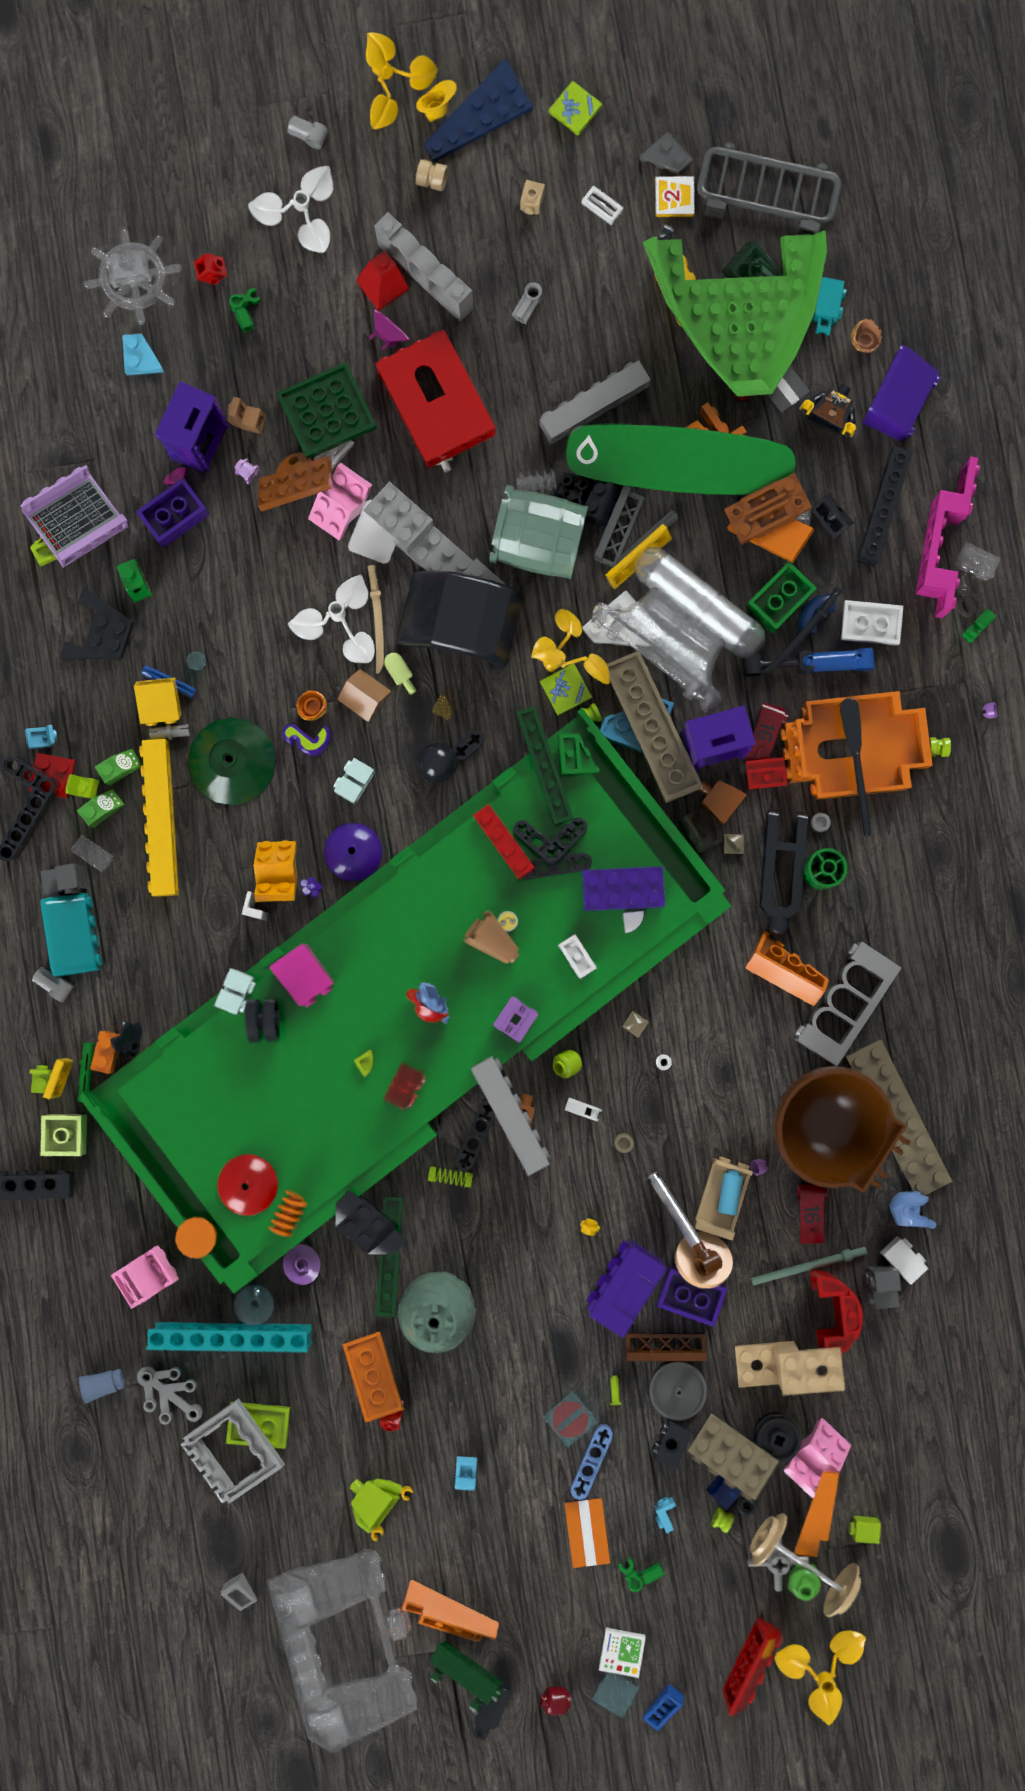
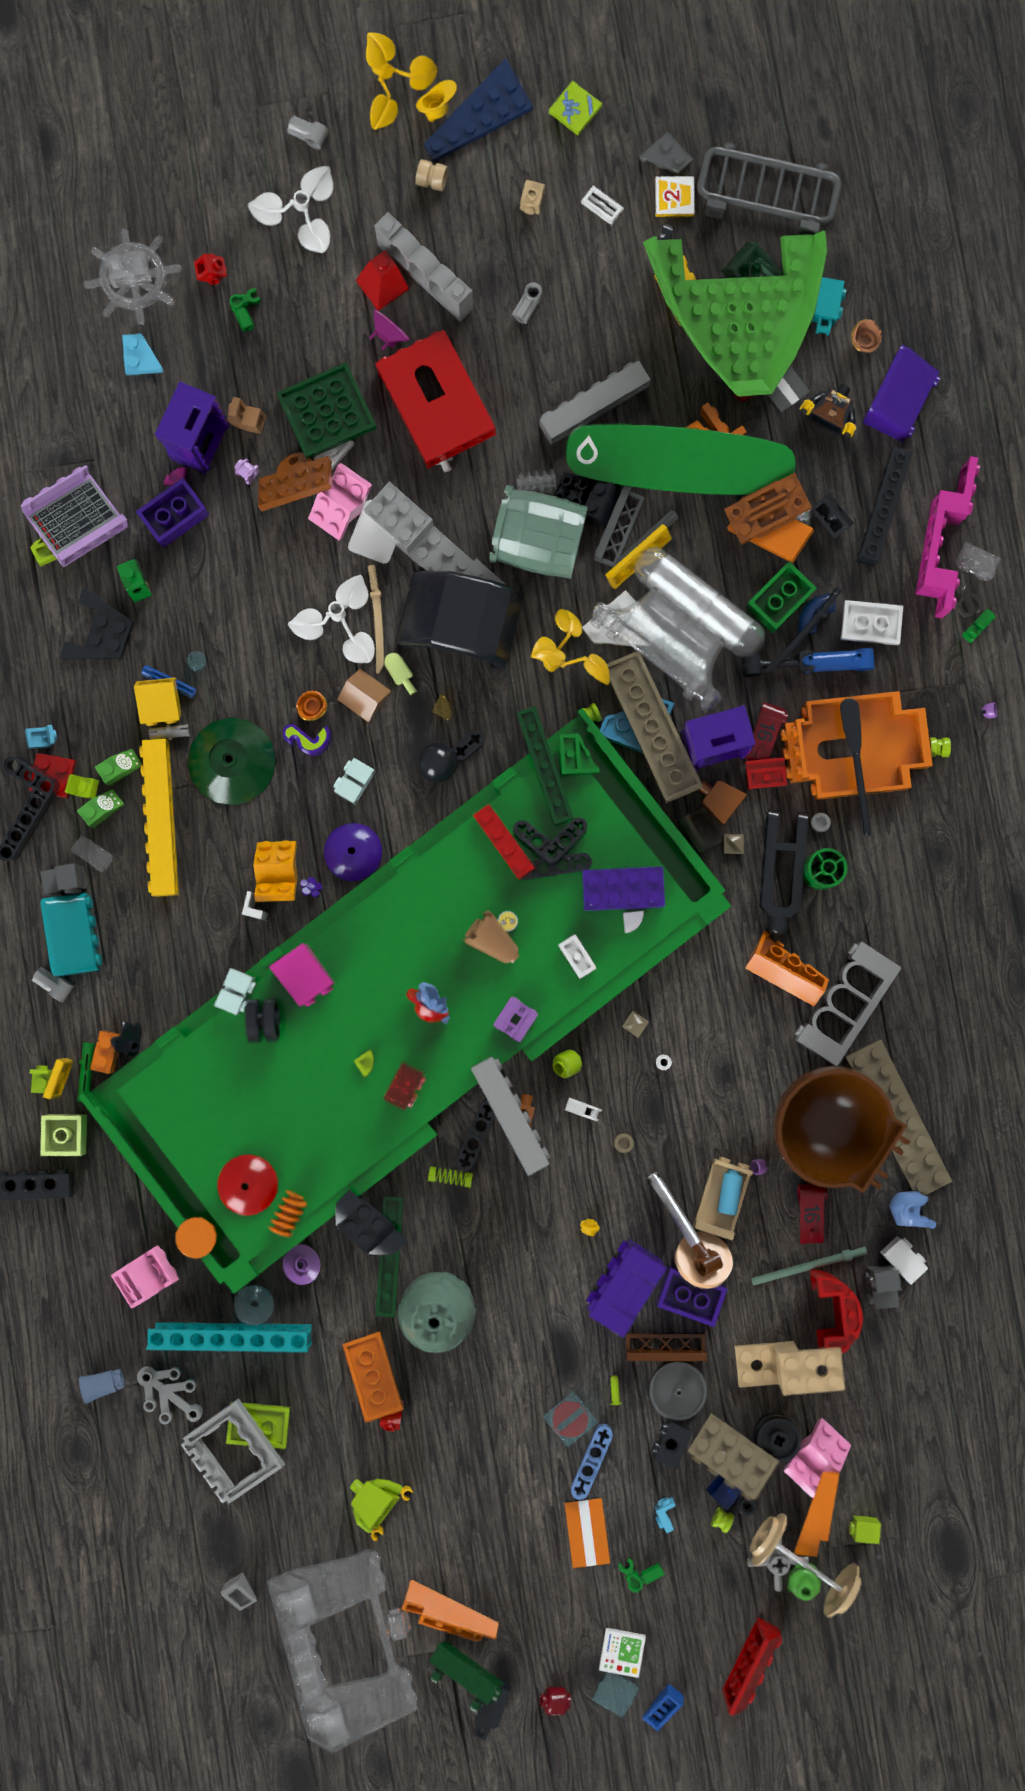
medium azure bracket [455,1456,477,1490] -> none
lime tile [540,664,592,716] -> none
yellow plant [775,1631,866,1726] -> none

